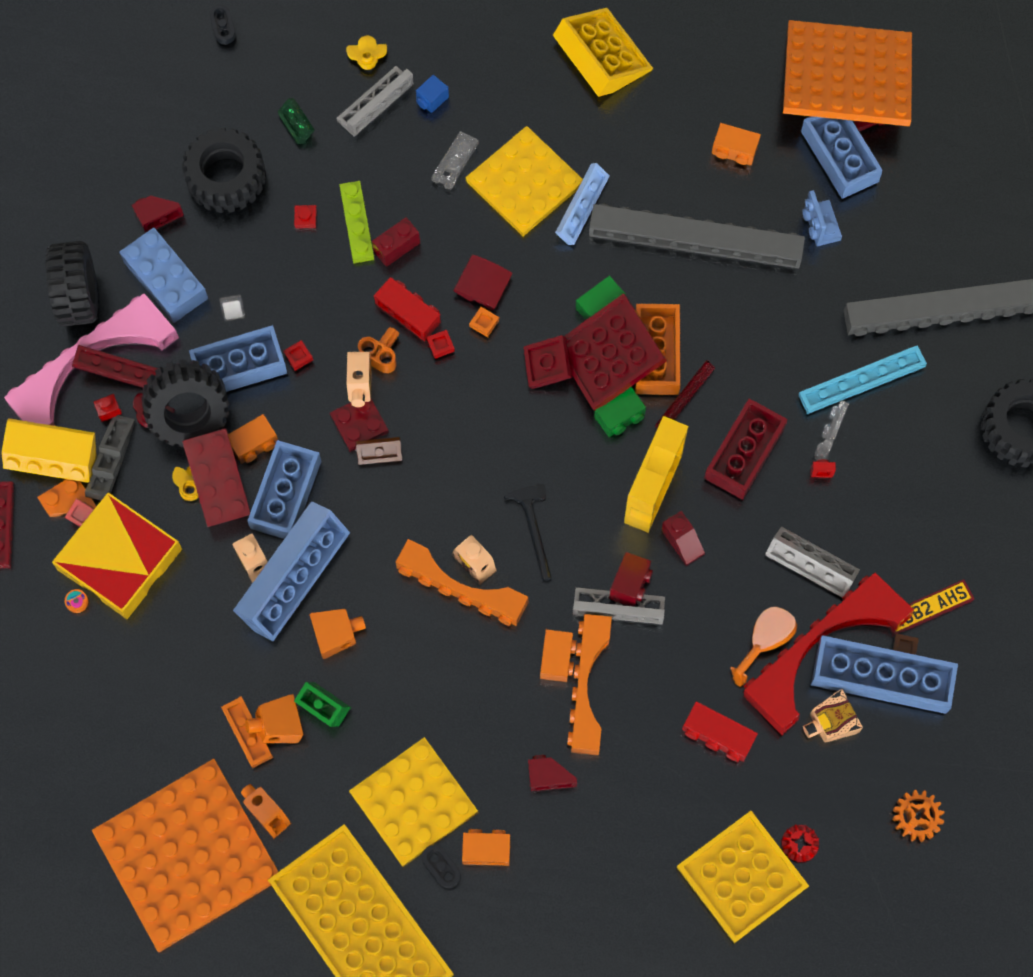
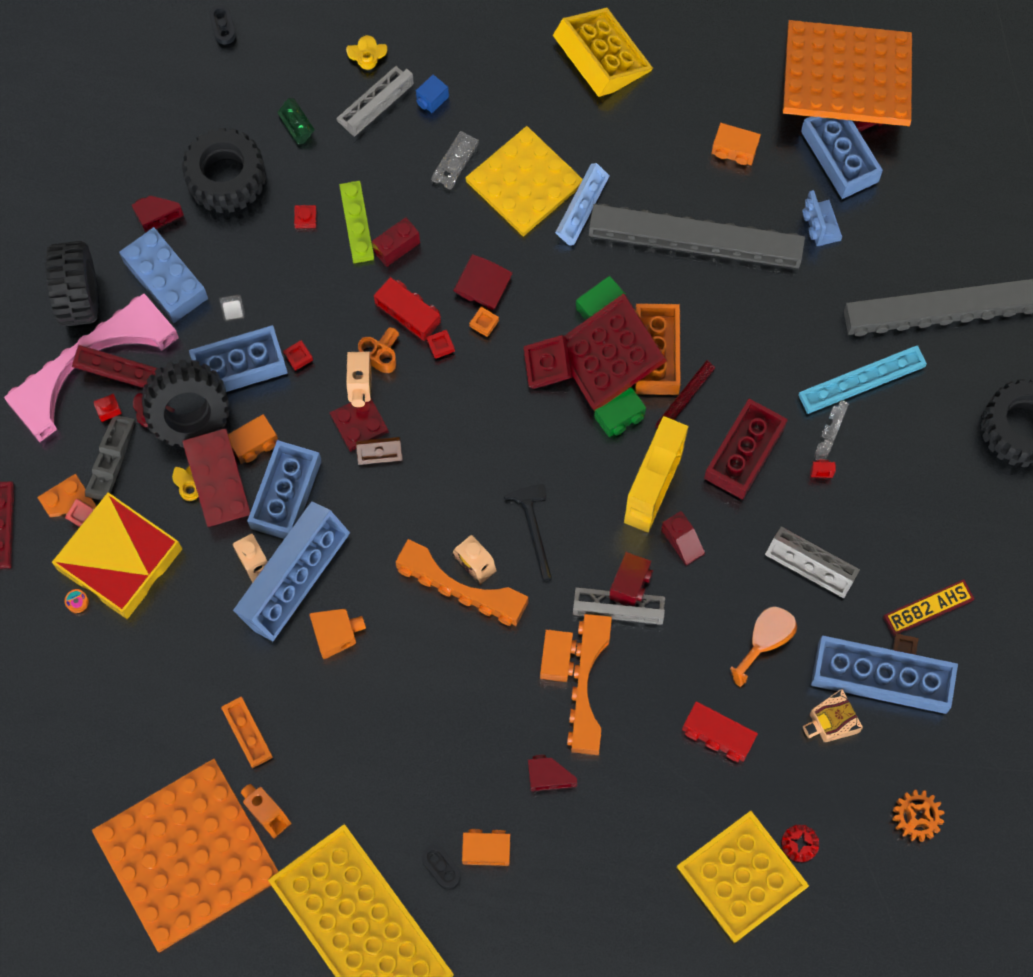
yellow slope [2,418,97,483] -> none
orange torso [245,694,303,743] -> none
green brick [294,682,351,727] -> none
yellow plate [349,737,478,867] -> none
red arch [744,573,914,735] -> none

